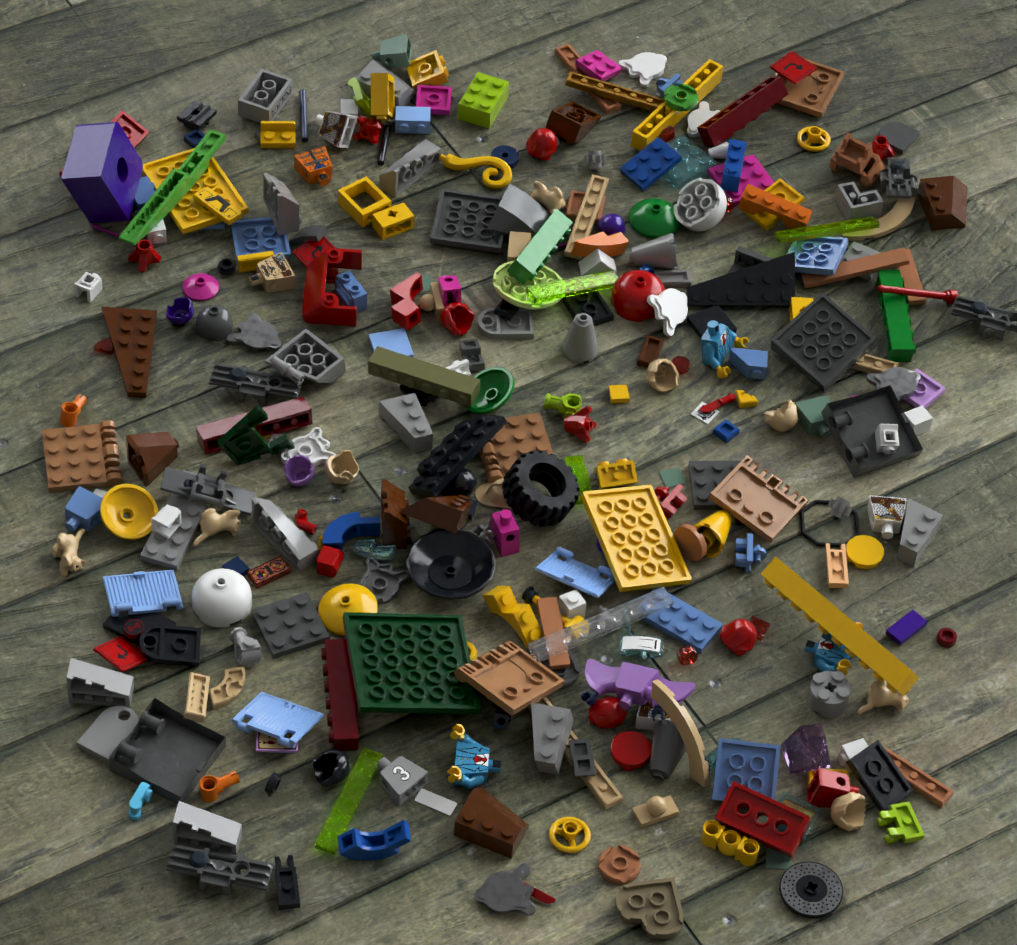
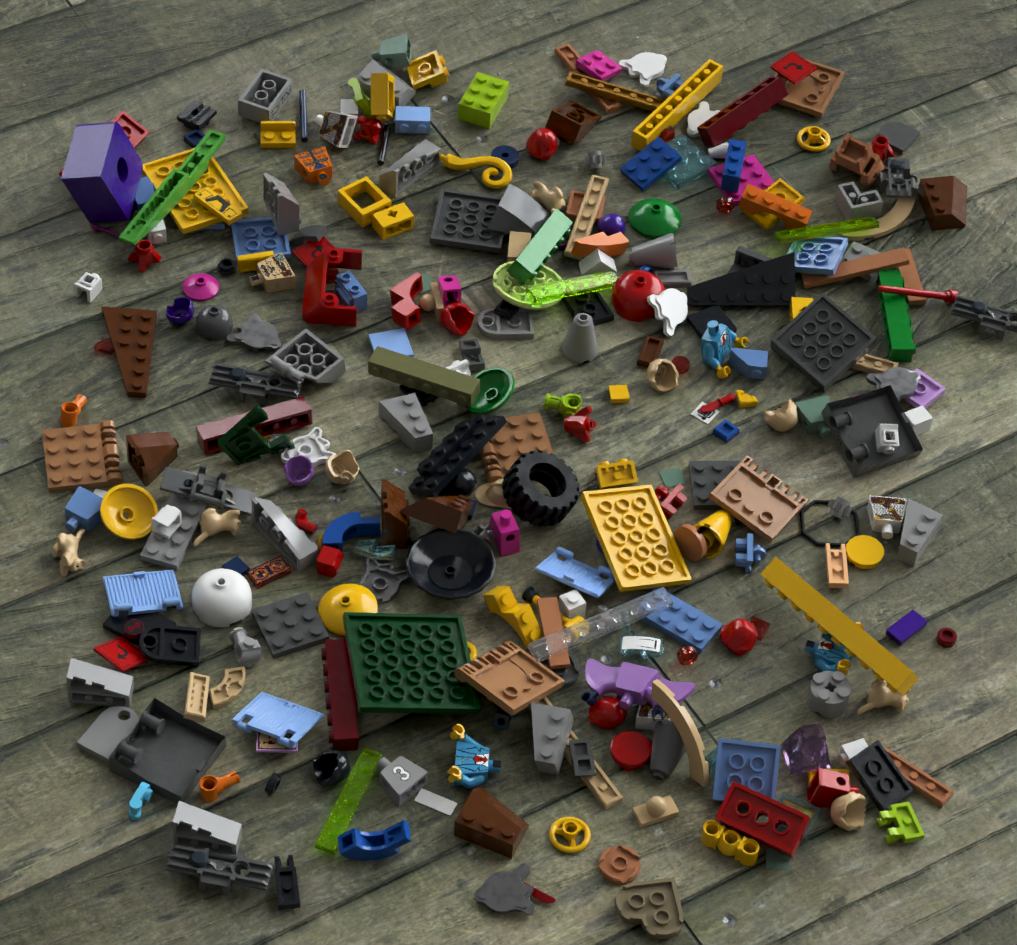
dark pink plate [416,85,452,115] -> none
clear neon green tile [564,455,592,505] -> none
bright green tile [664,84,698,111] -> none
white cylinder [674,178,727,232] -> none
piece [779,862,843,918] -> none

